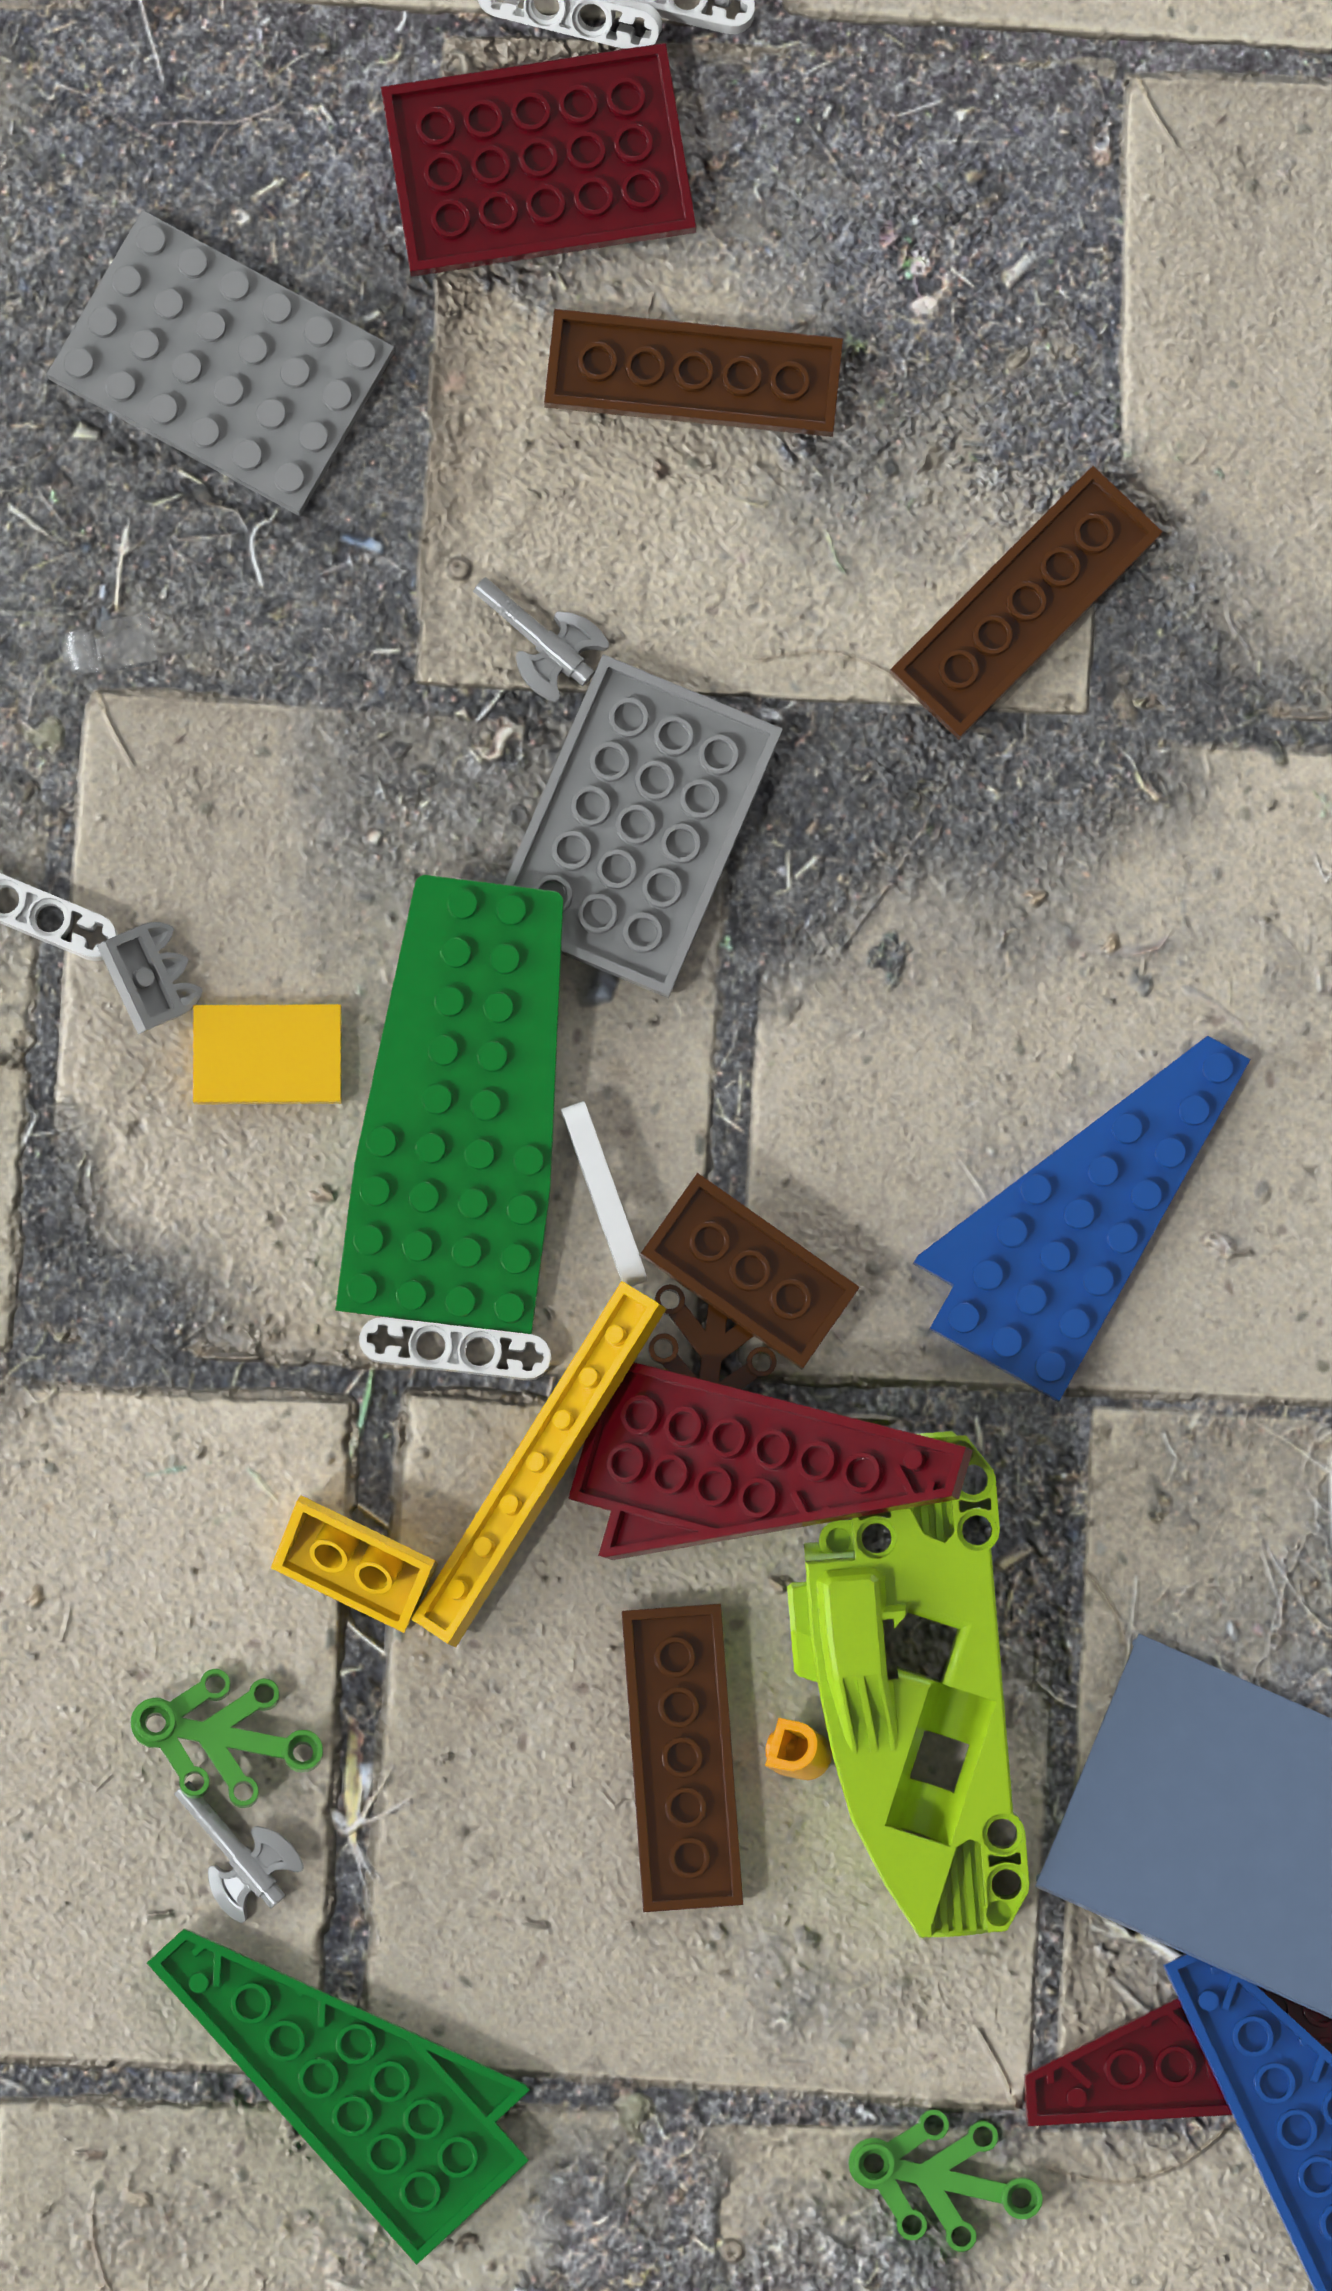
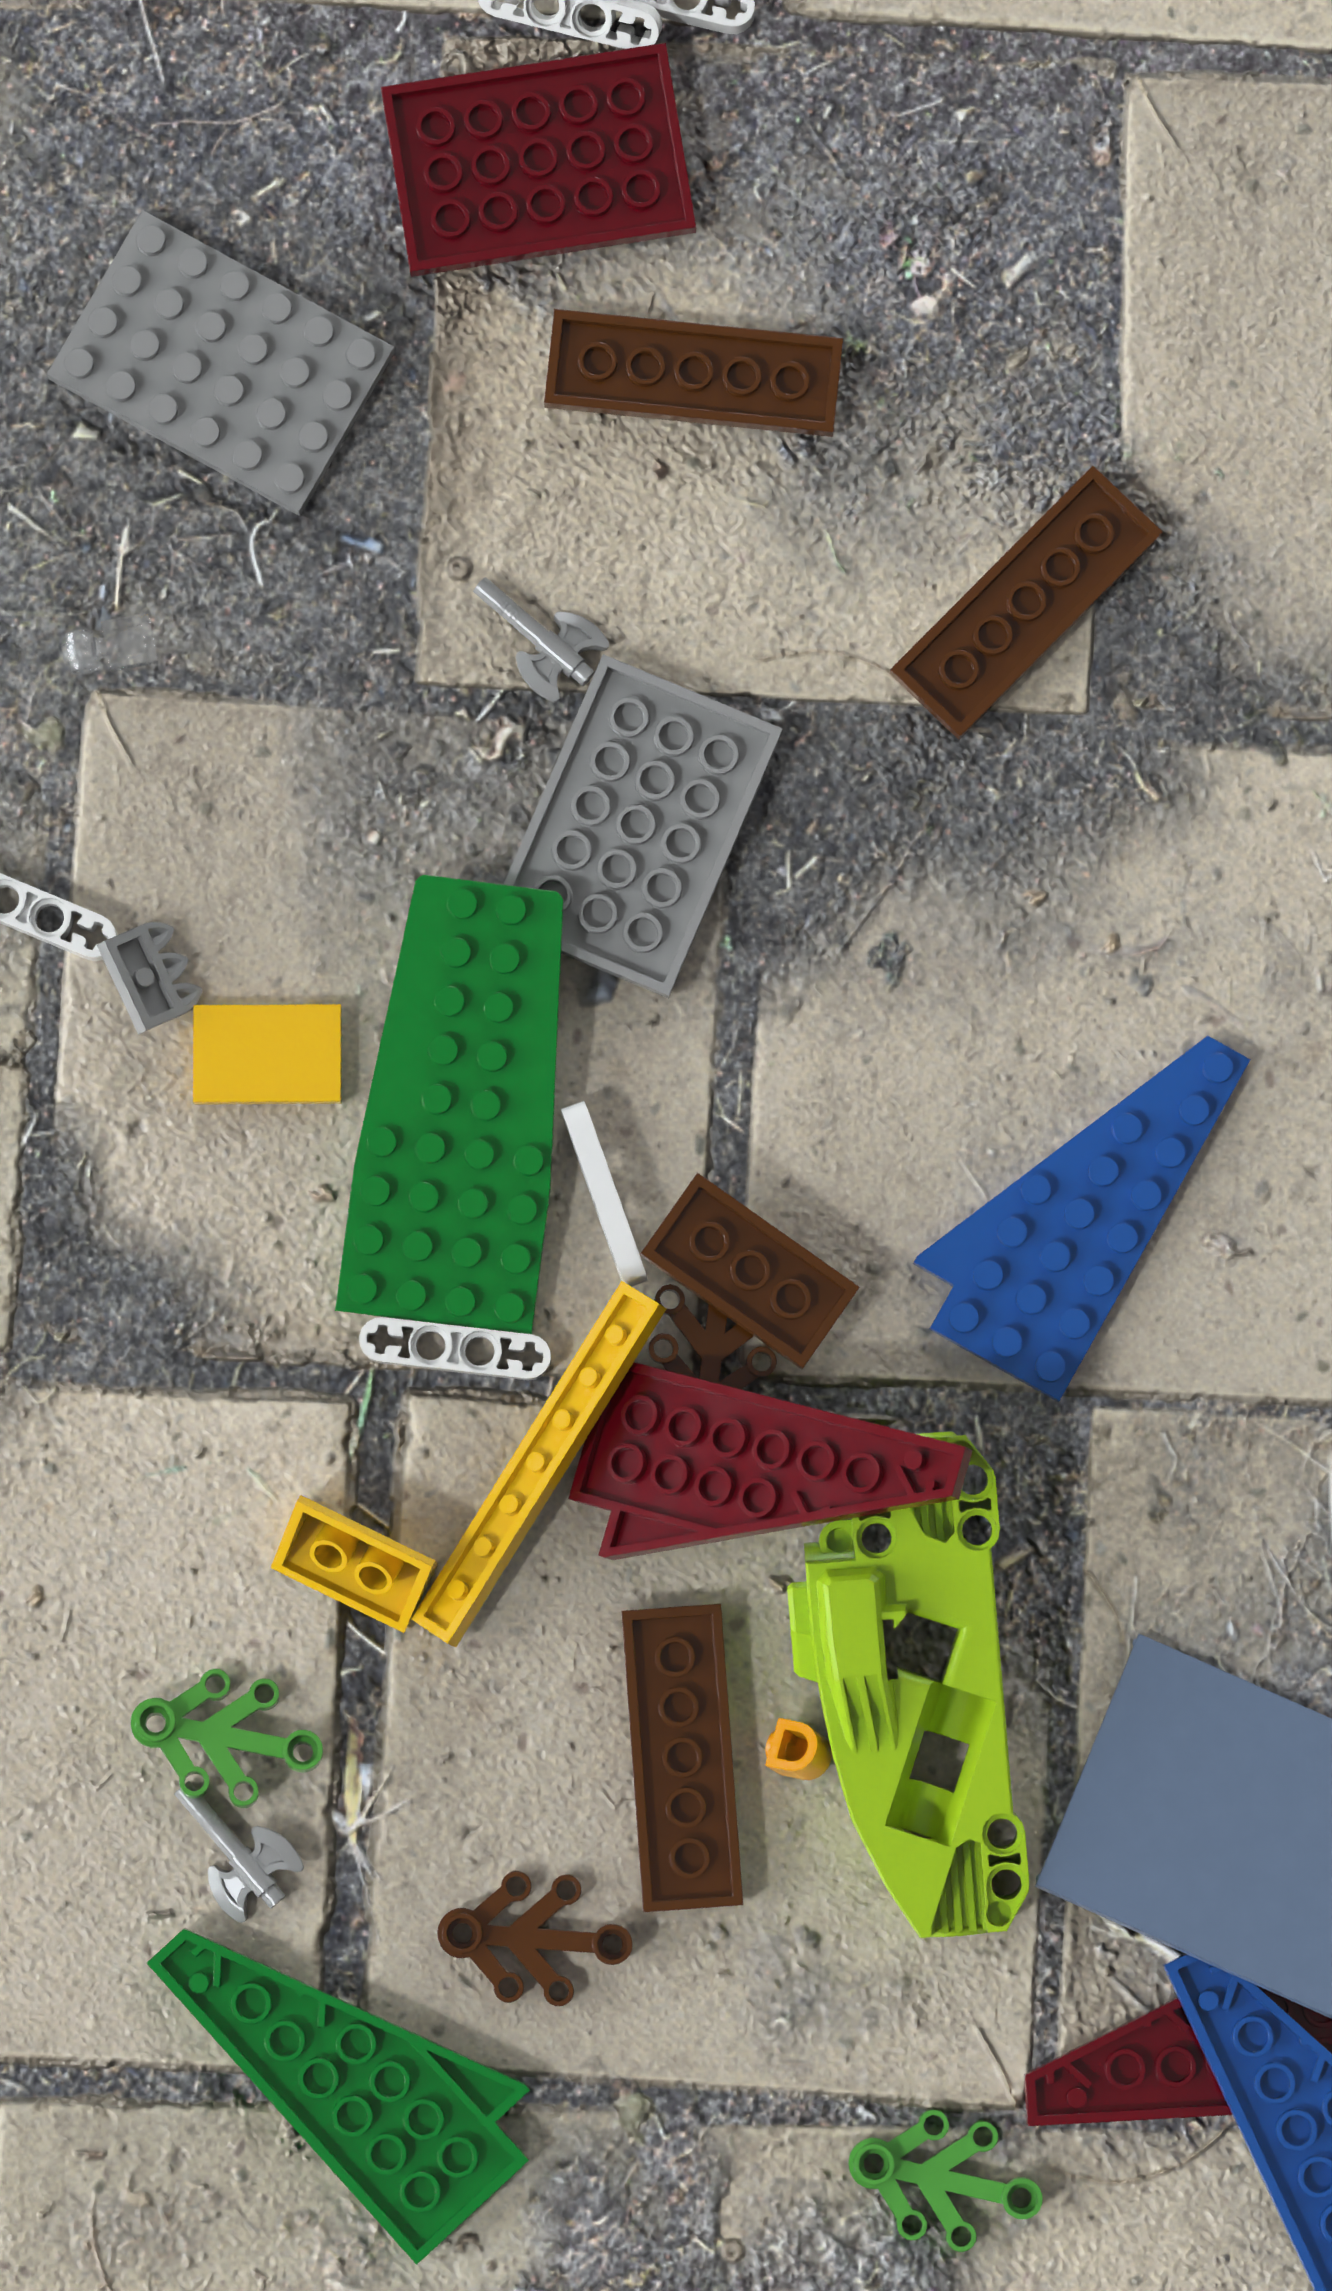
none -> reddish brown plant [437,1871,633,2006]

